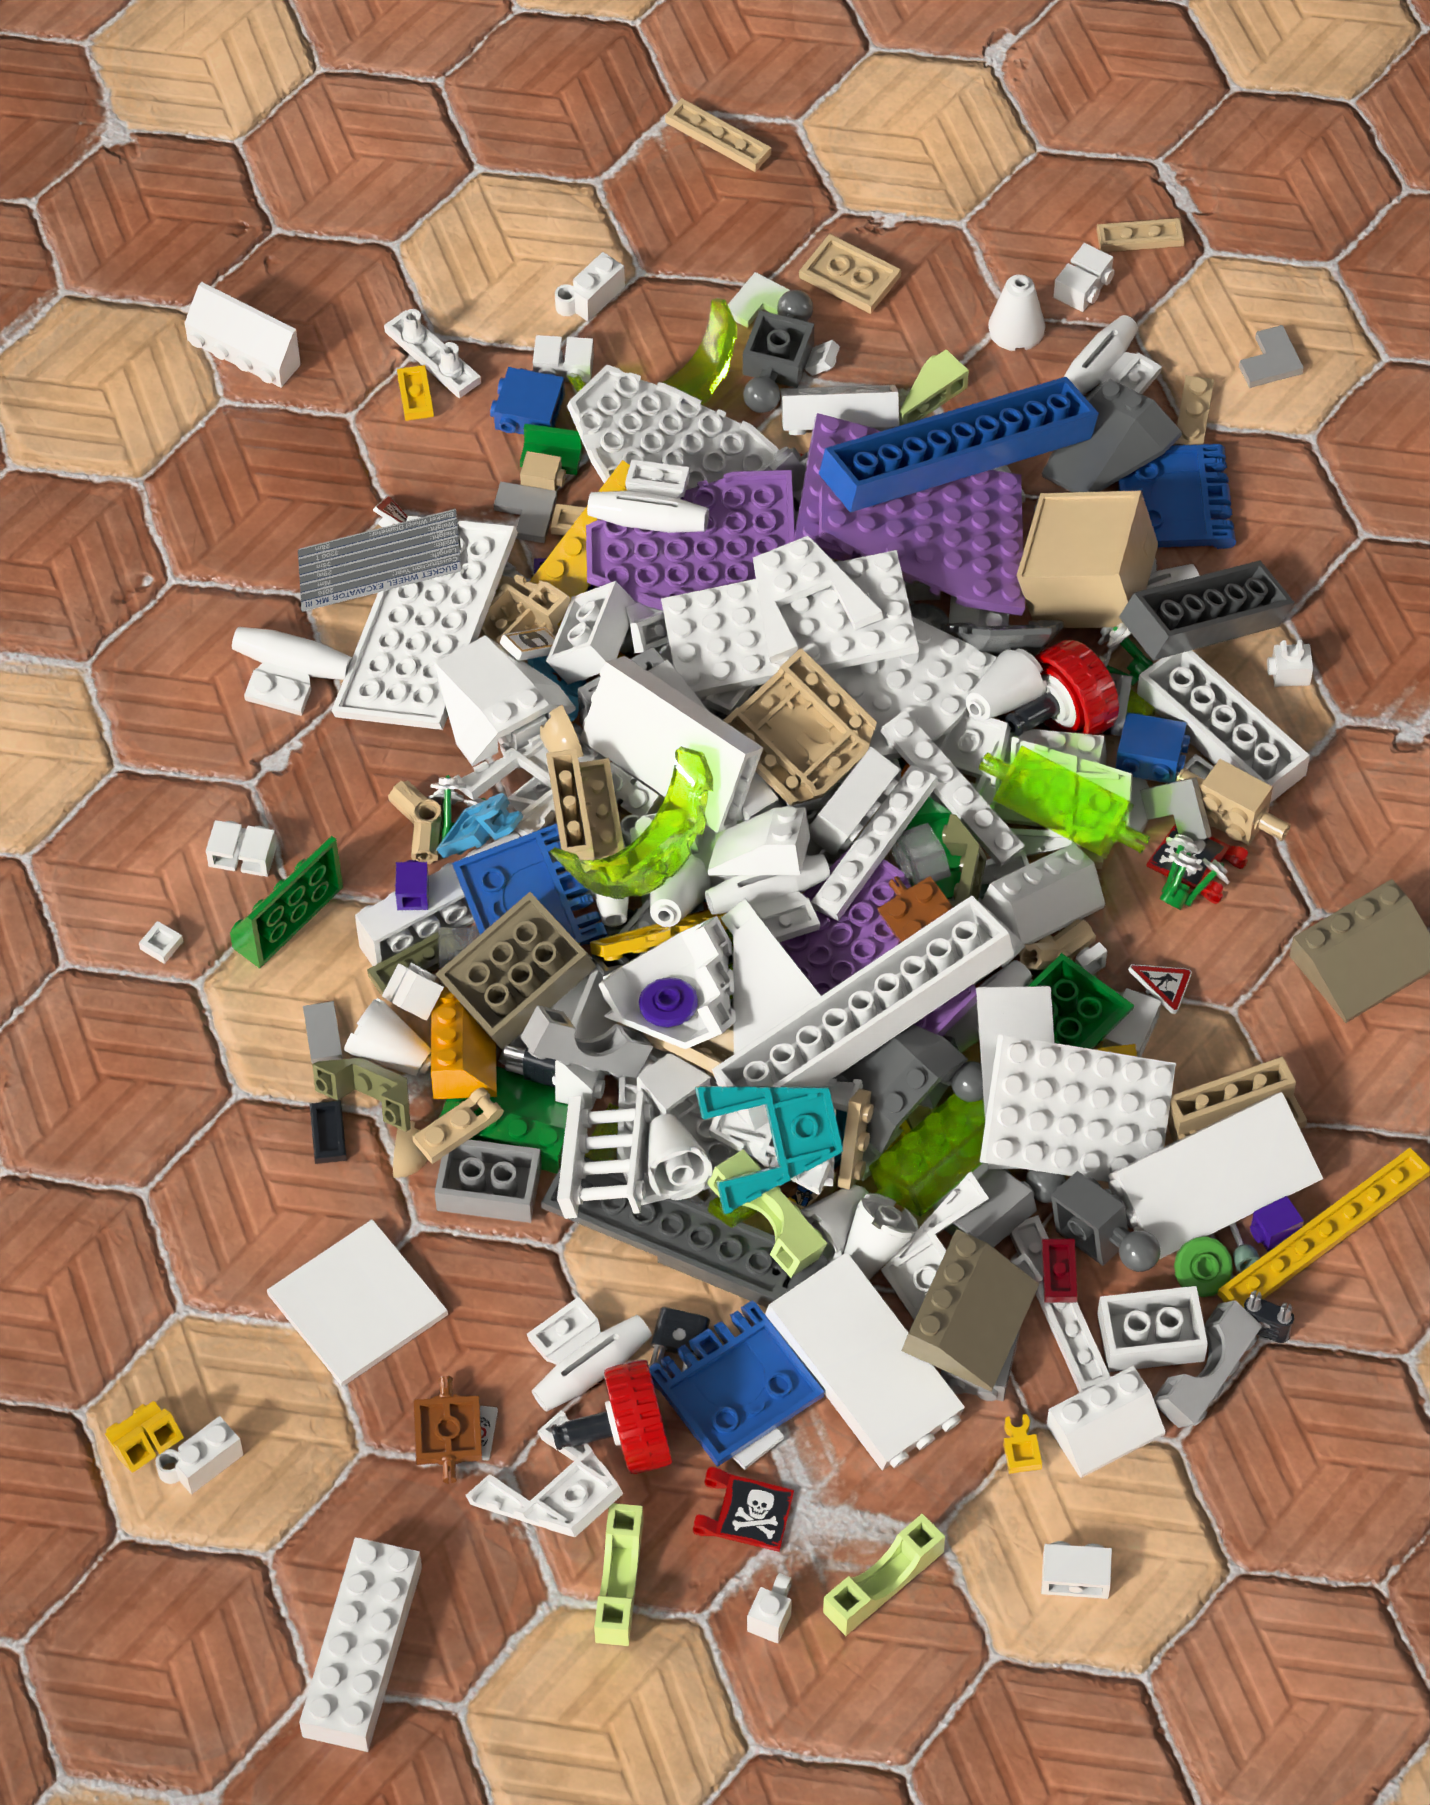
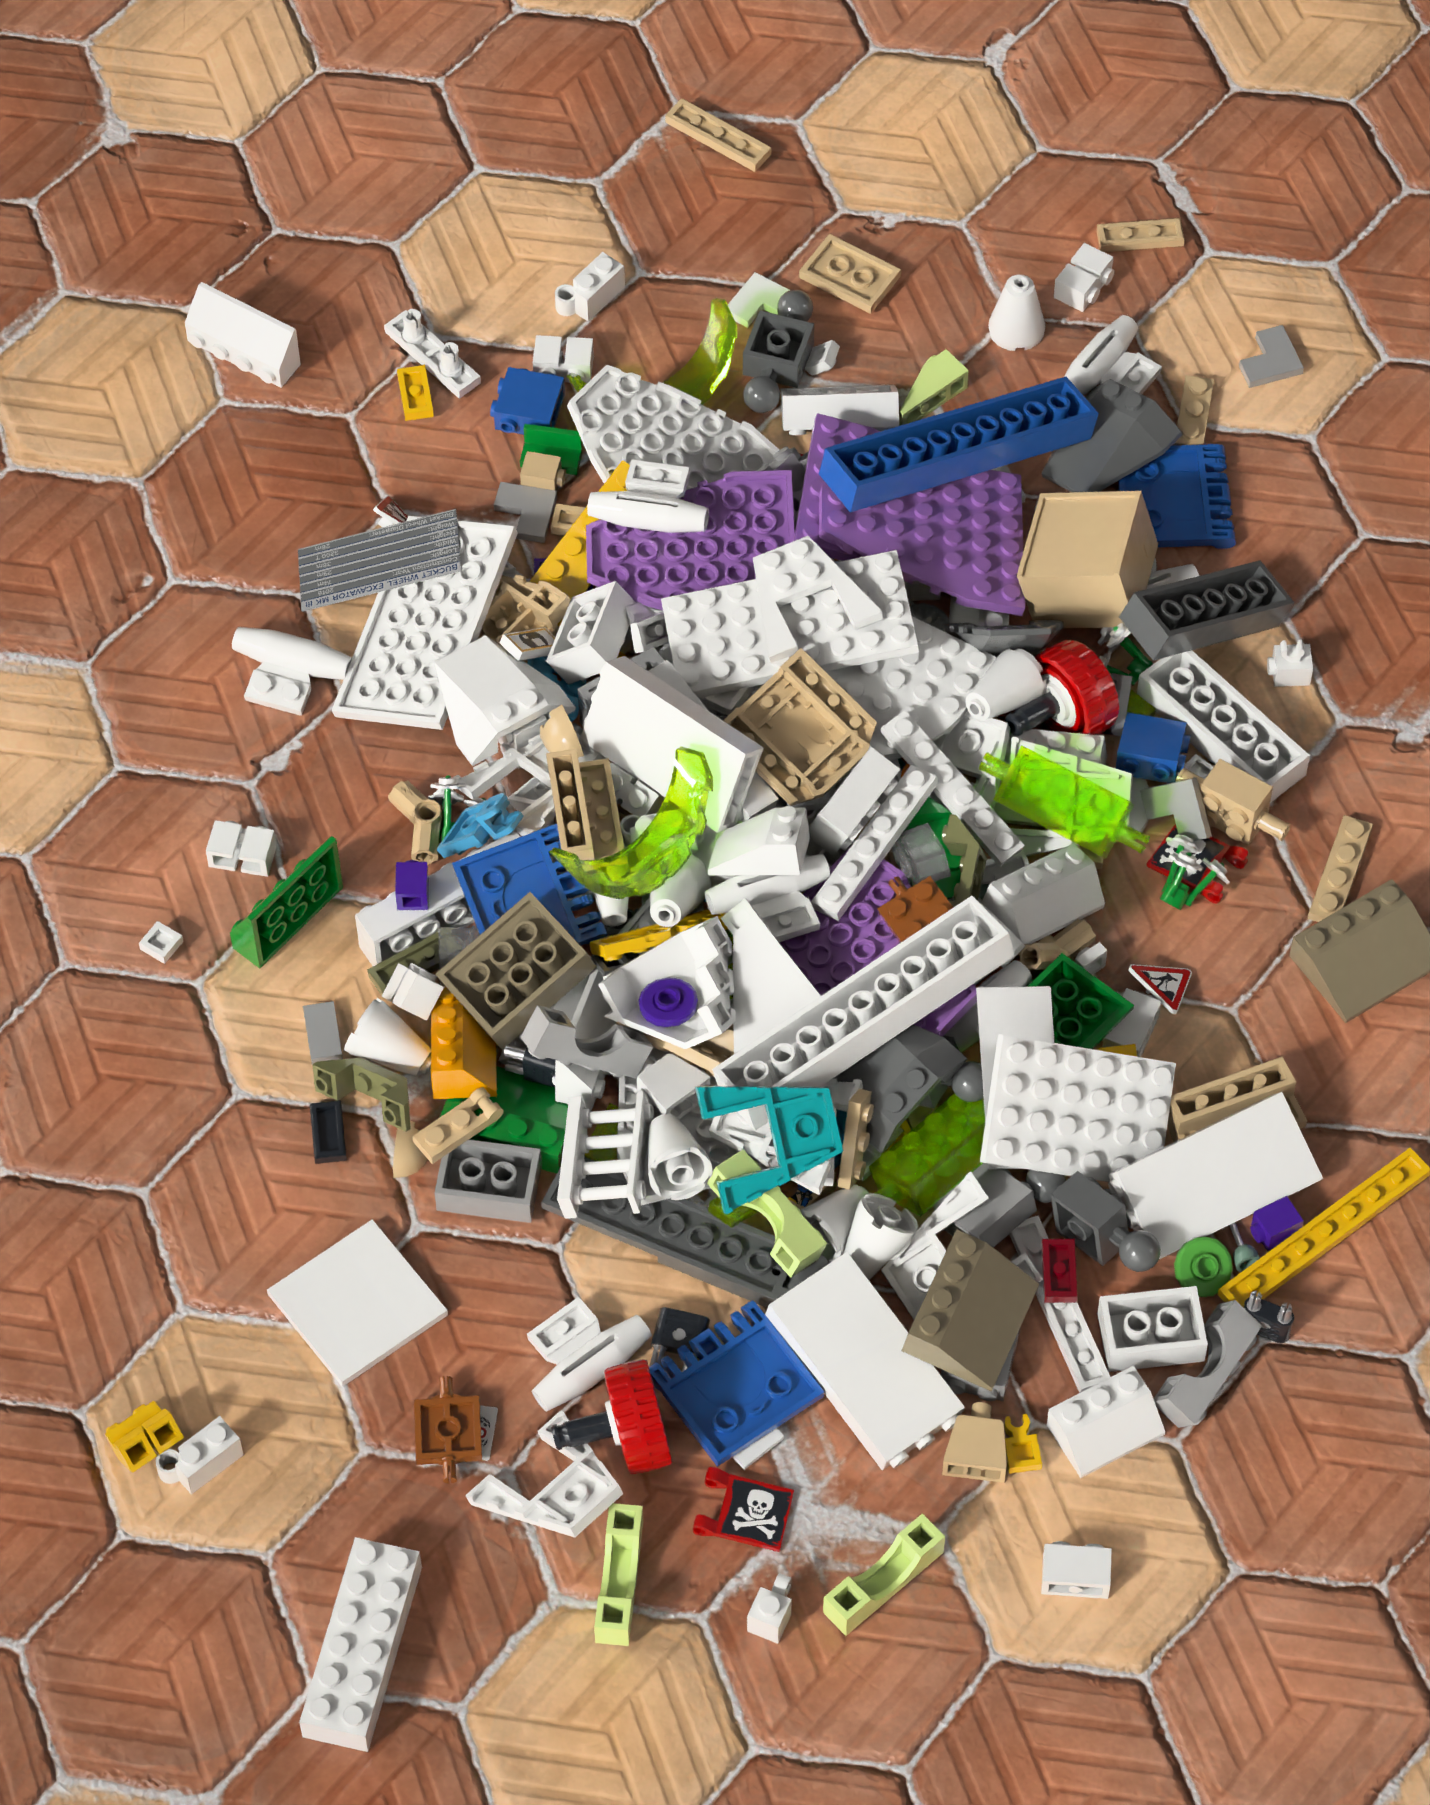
none -> tan torso [942,1402,1007,1483]
none -> tan plate [1308,815,1373,922]

